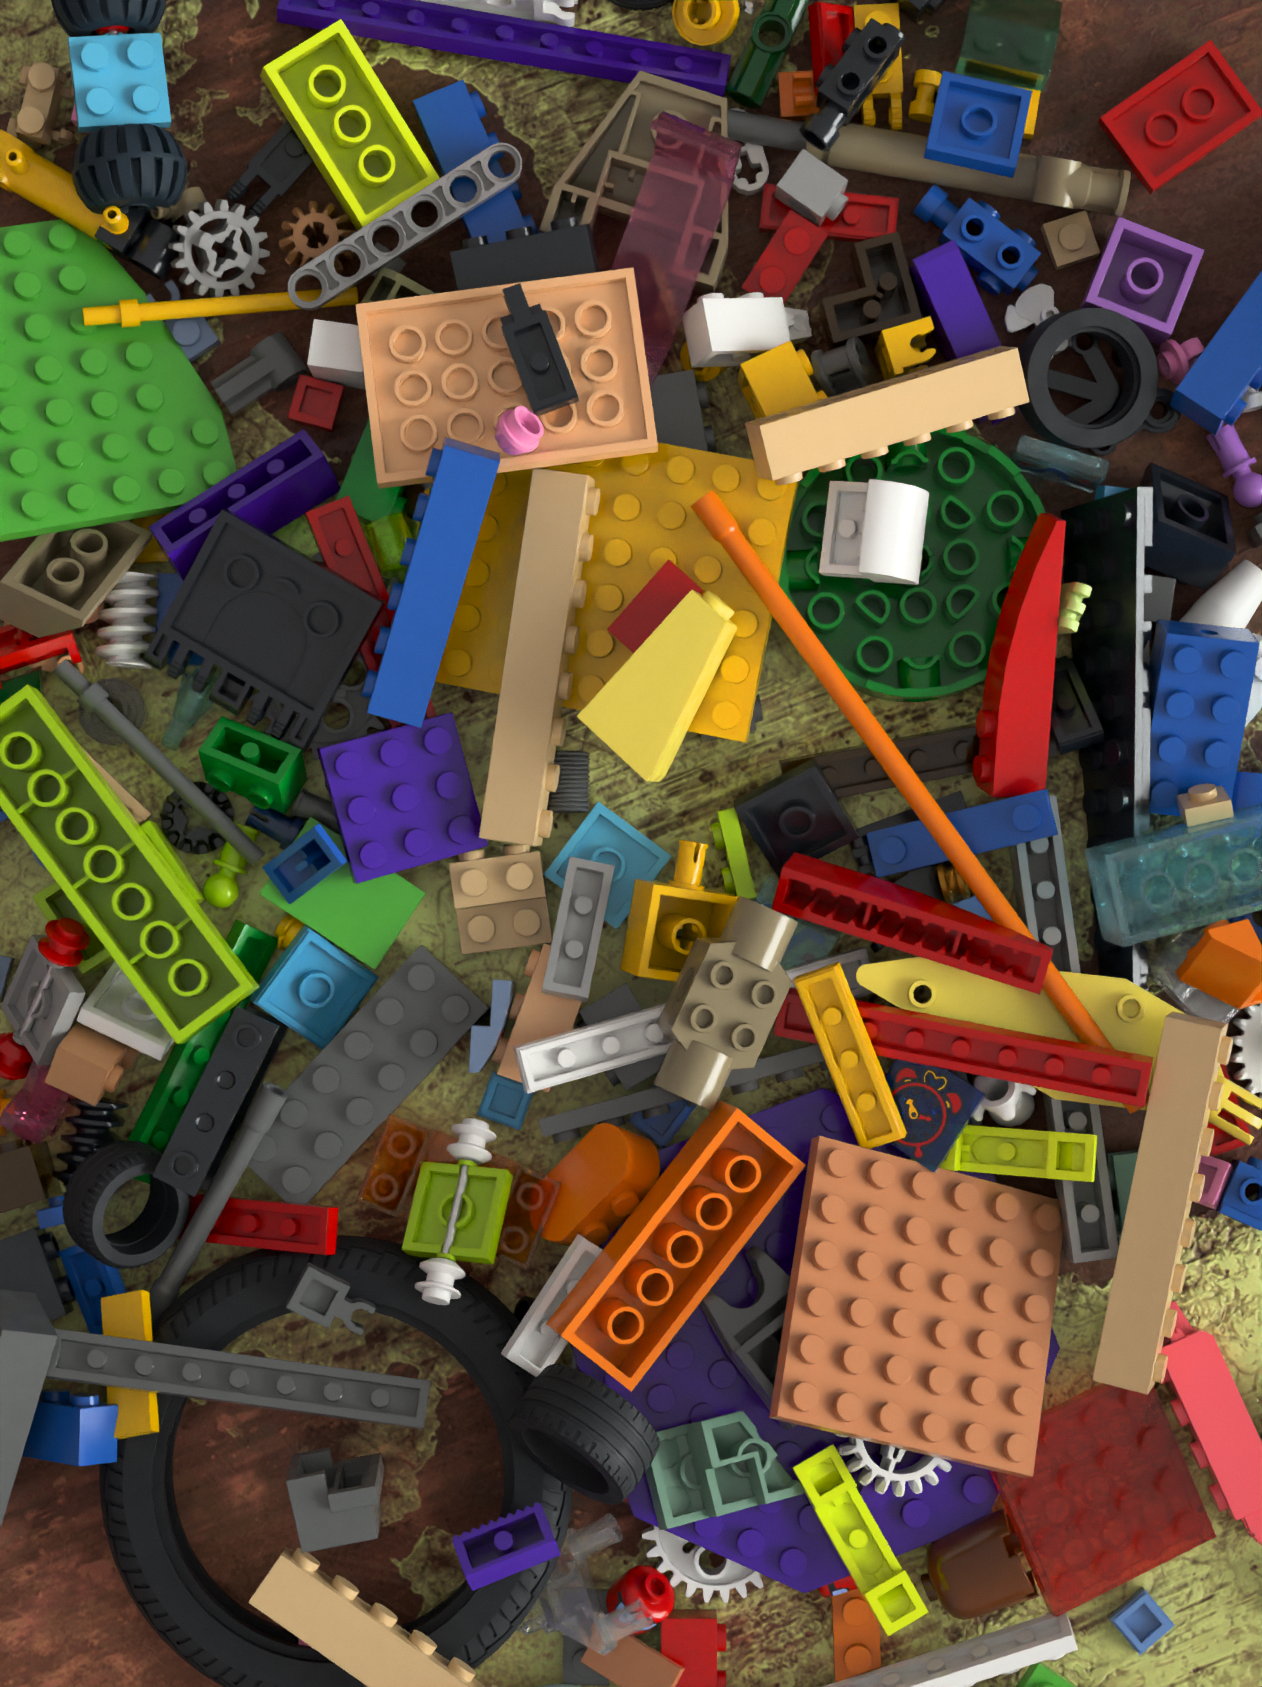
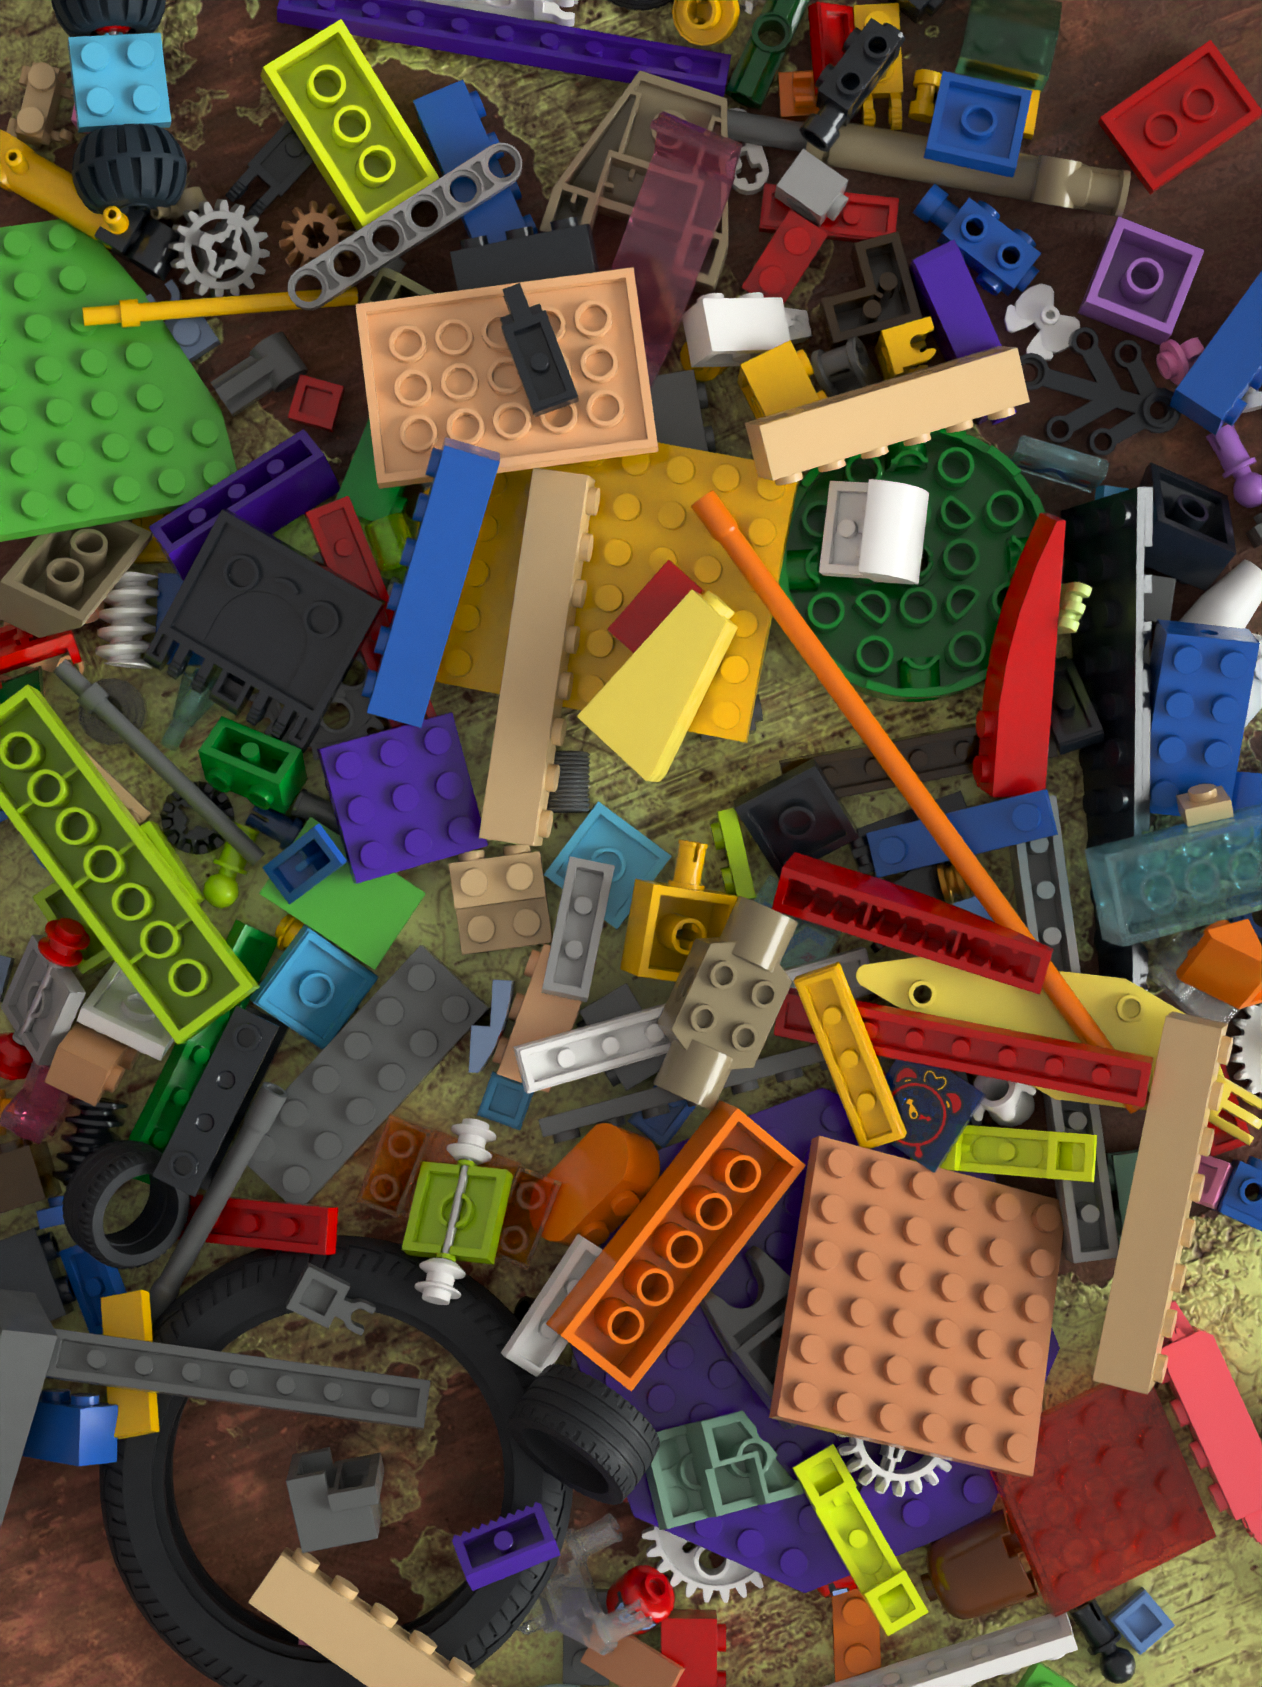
white brick [307,319,366,390] -> none
bright pink plate [495,406,544,455] -> none
black tyre [1018,308,1158,448] -> none
tan plate [1041,210,1100,271] -> none
none -> black pin [1069,1597,1136,1684]

